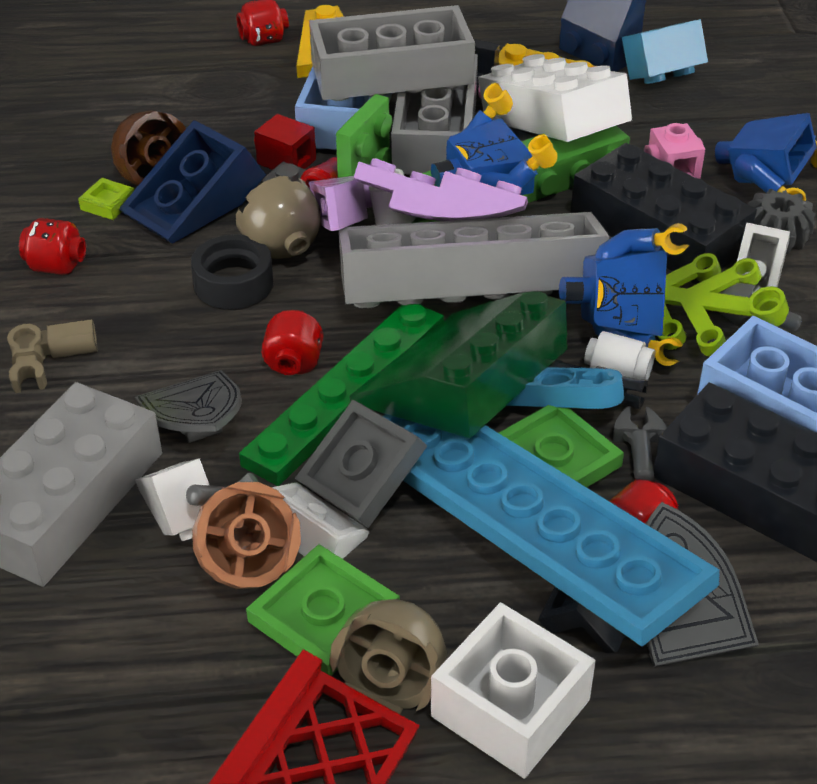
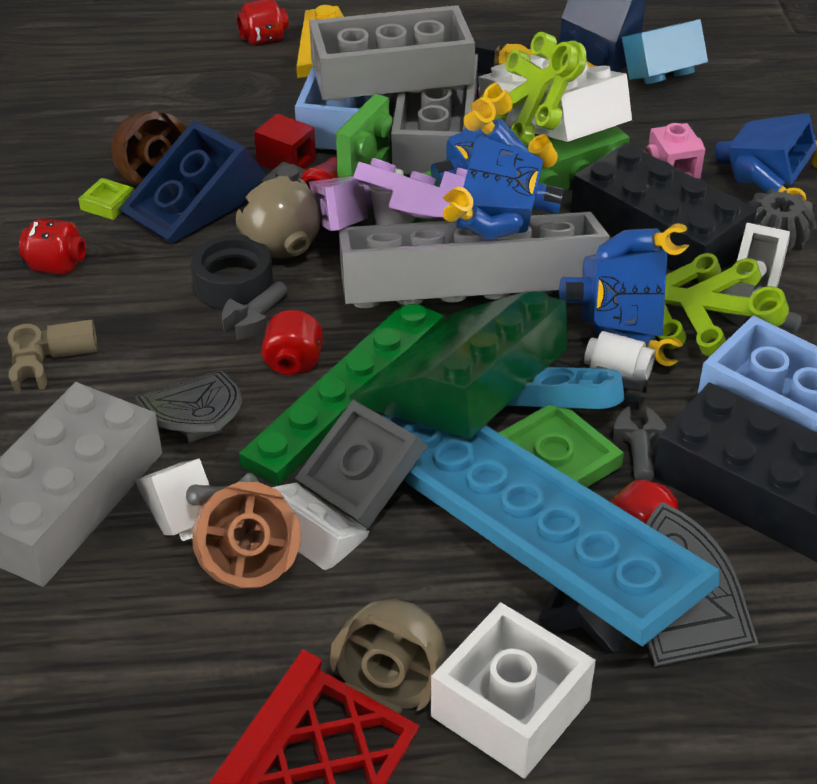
bright green plate [246,544,400,676] -> none
none -> dark grey bar [222,281,288,340]
none -> blue torso [443,98,564,240]
none -> lime plant [480,31,587,146]

